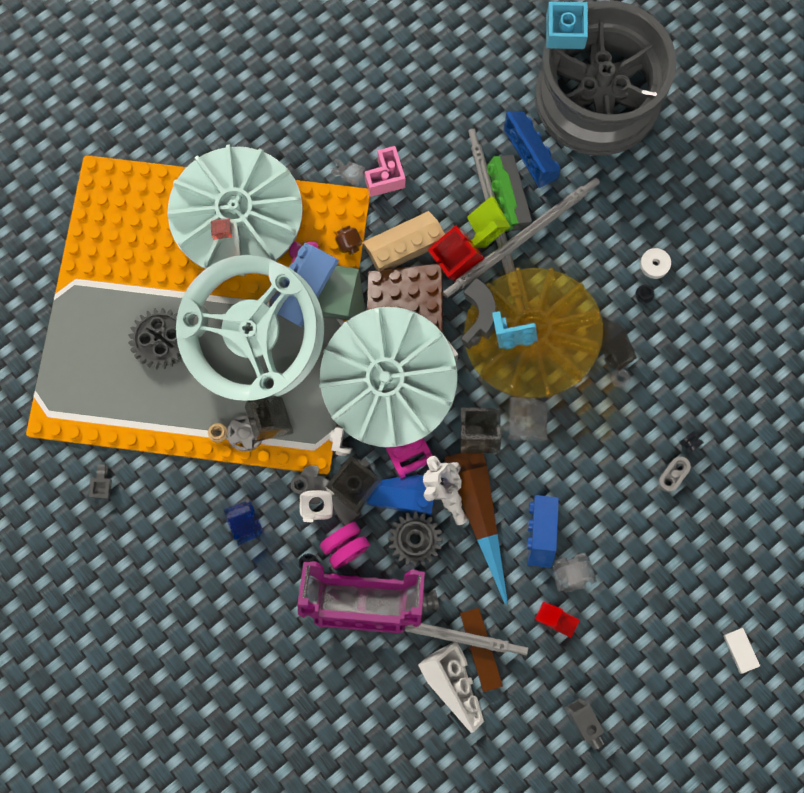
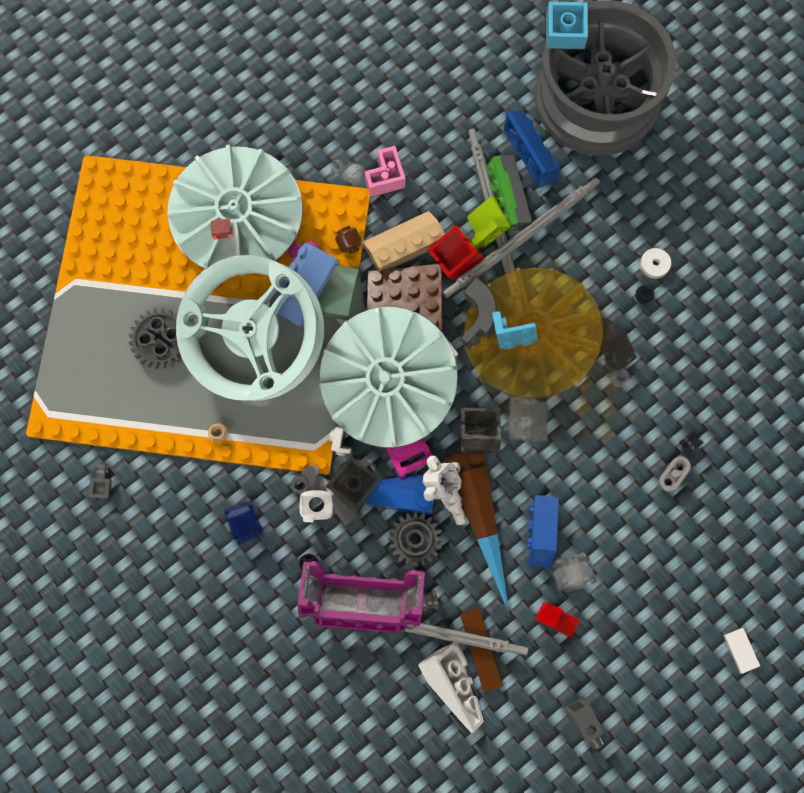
light grey wheel [227,416,264,452] -> none
clear smoke slope [245,395,293,442] -> none
dark pink wheel [319,522,371,569] -> none

